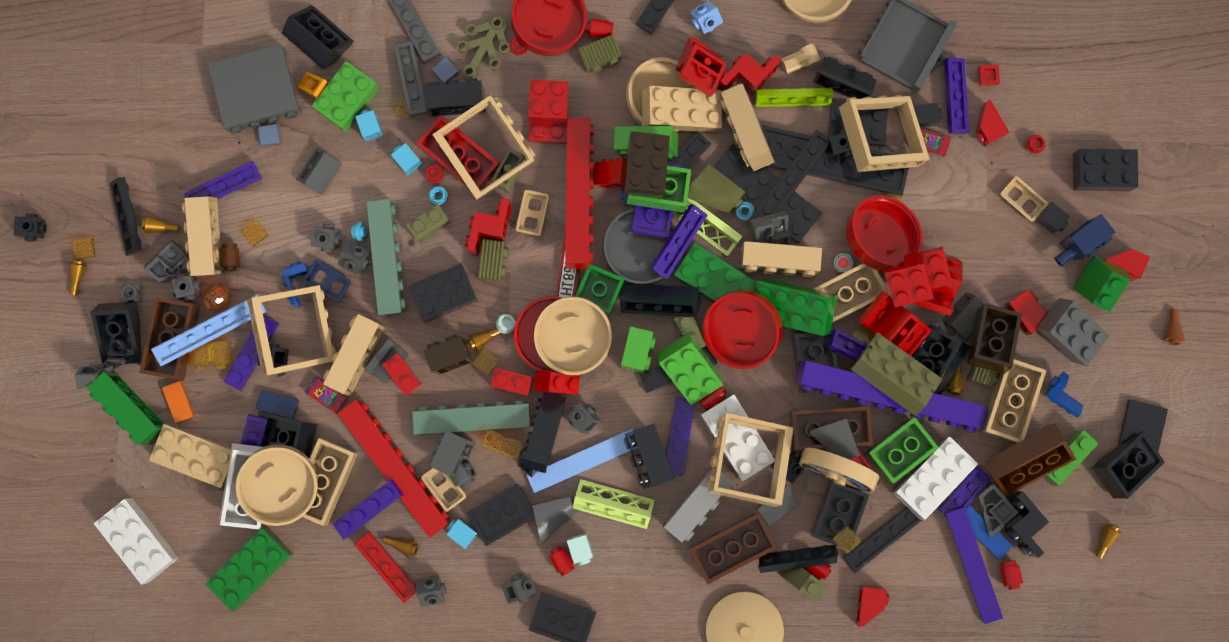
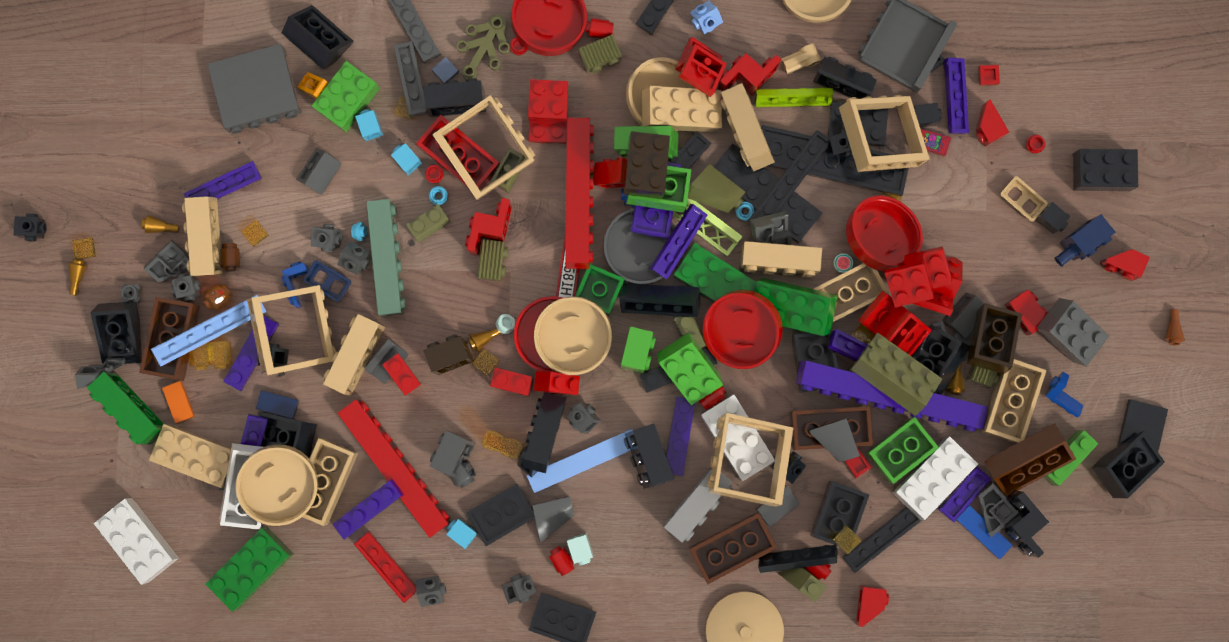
black plate [109,177,142,256] -> none
sand blue tile [258,124,281,147] -> none
tile [304,376,347,414] -> none
pearl gold cone [382,535,419,558] -> none
black brick [408,263,478,323] -> none
sand green brick [412,400,531,435] -> none
tan piece [421,468,466,512] -> none
tan piece [516,190,549,236] -> none
yellowish green fence [572,479,655,529] -> none
tan brick [799,448,879,493] -> none
dark purple tile [945,506,1003,624] -> none
red brick [1000,560,1023,590] -> none
green slope [1074,255,1130,312] -> none
pearl gold cone [1096,523,1122,559] -> none

